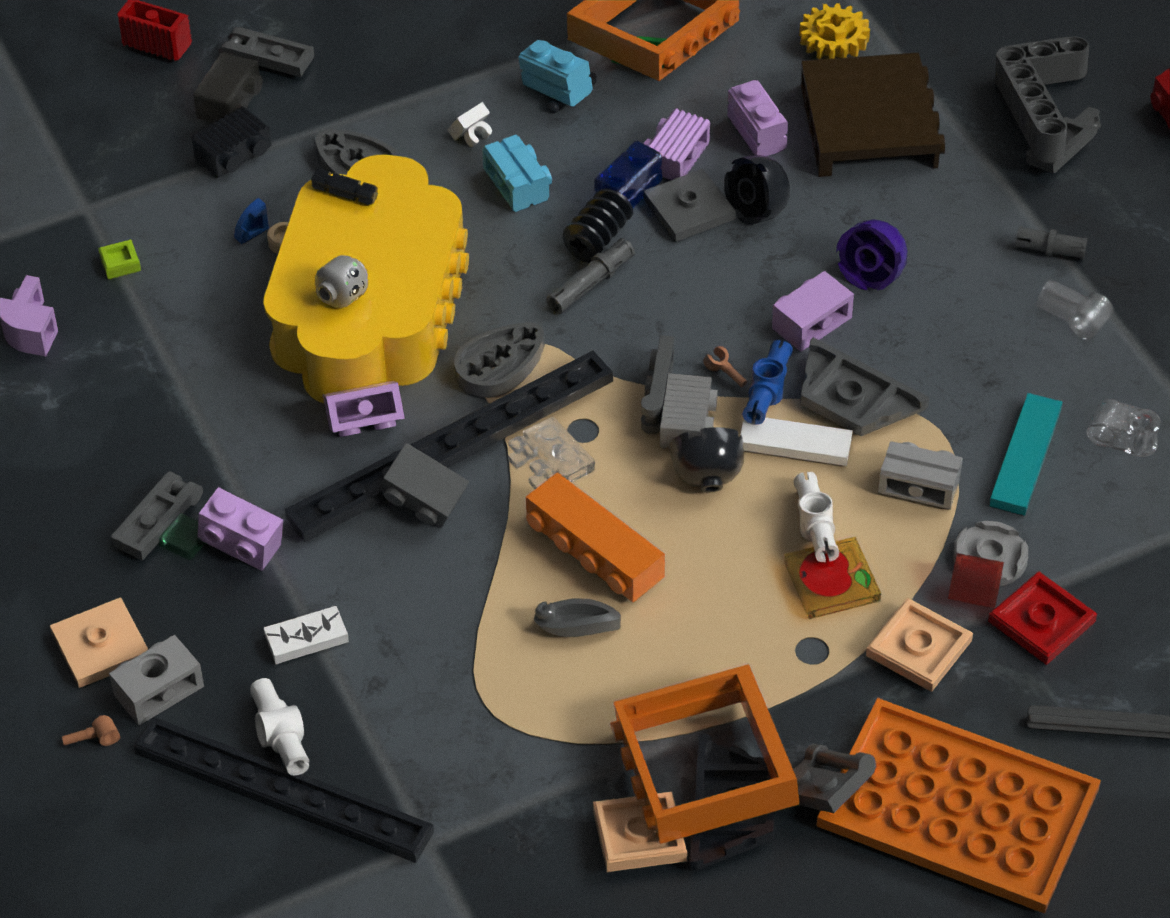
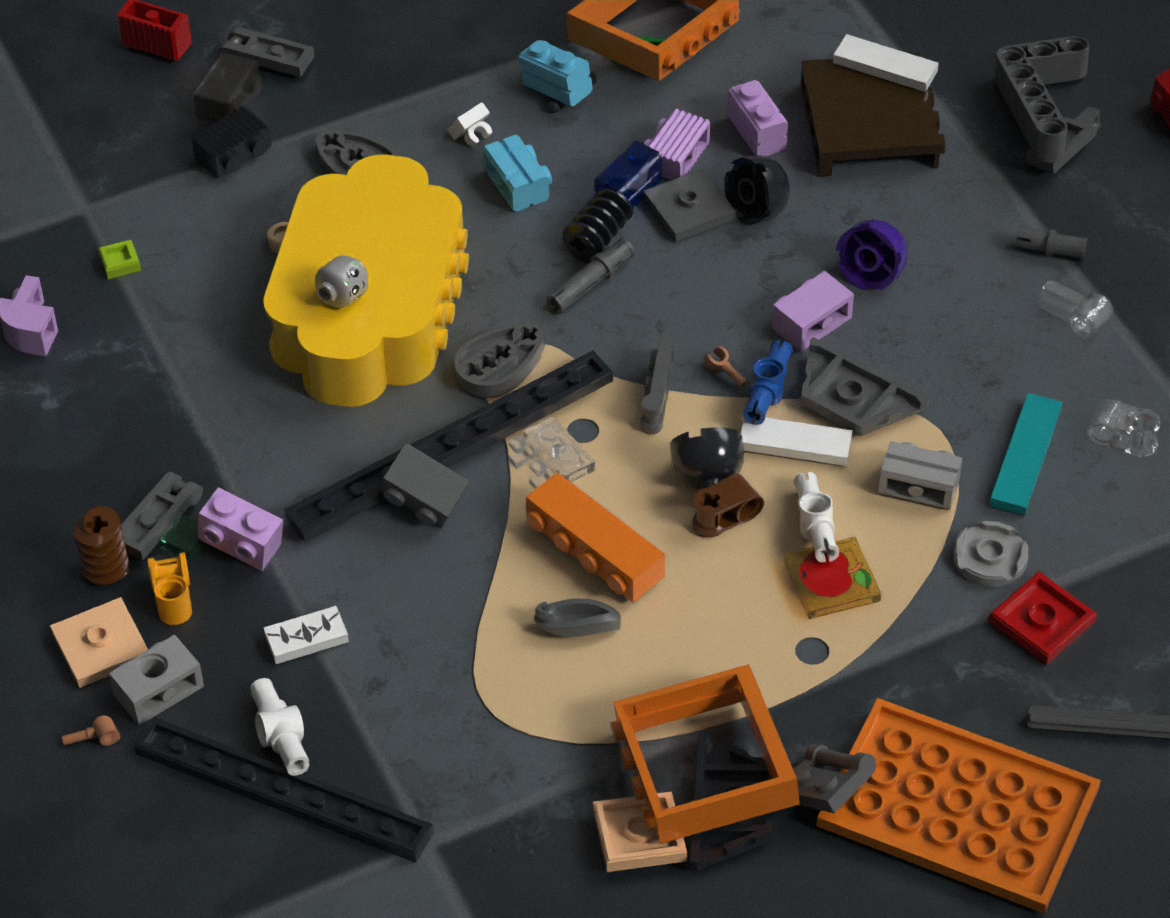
blue tile [234,198,269,244] -> none
black axle [311,169,378,205] -> none
lavender brick [323,381,405,437] -> none
light grey brick [660,373,718,449] -> none
yellow gear [799,3,870,59] -> none
light nougat plate [866,598,973,692] -> none
clear red piece [948,553,1004,608] -> none
none -> reddish brown piece [73,506,130,585]
none -> light orange piece [147,552,192,625]
none -> reddish brown piece [692,474,764,537]
none -> white tile [833,34,938,92]

